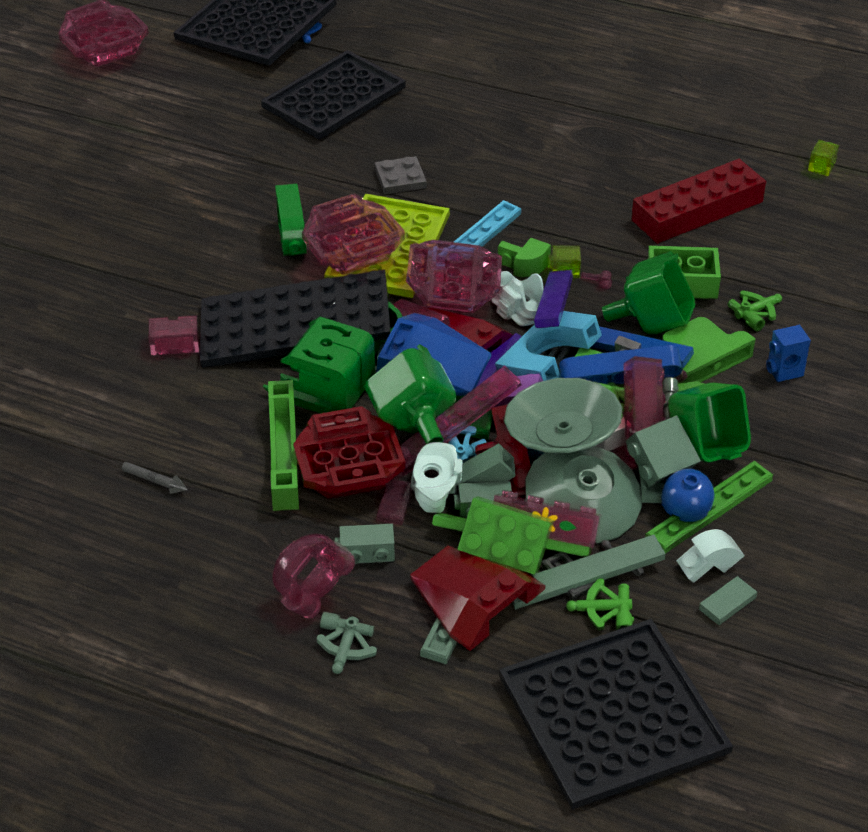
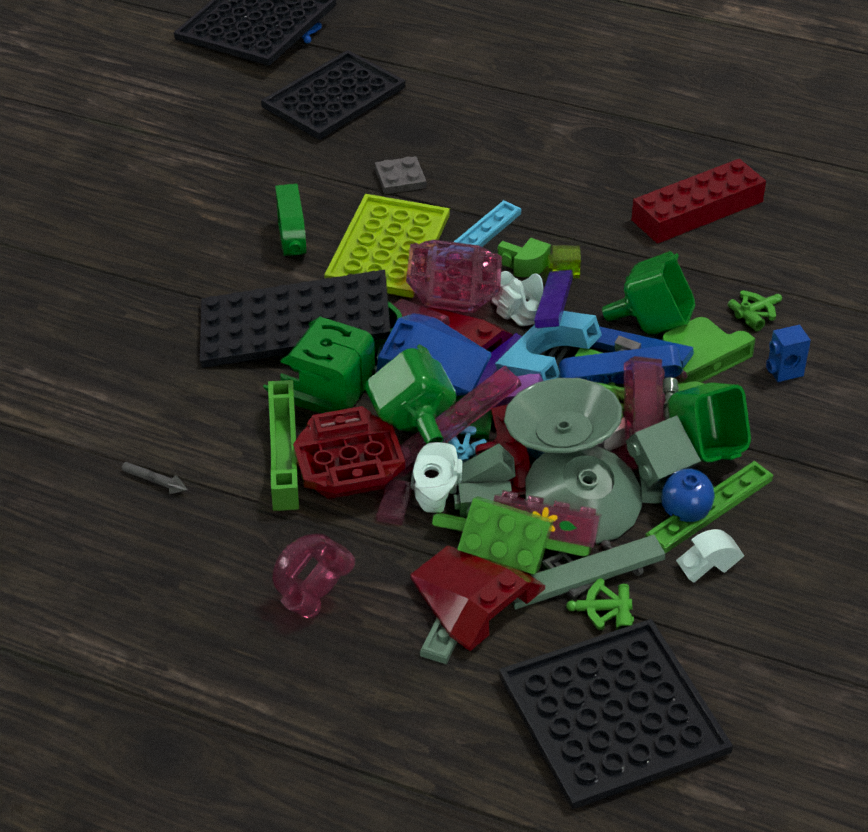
clear pink piece [59,0,149,67] -> none
clear pink brick [149,315,199,355] -> none
clear pink piece [302,194,405,275] -> none
sand green piece [317,612,377,674] -> none
sand green brick [335,524,395,564] -> none
clear pink hand [581,270,612,289] -> none
bright green brick [648,246,721,299] -> none
sand green tile [699,576,757,625] -> none
clear neon green brick [808,140,839,176] -> none

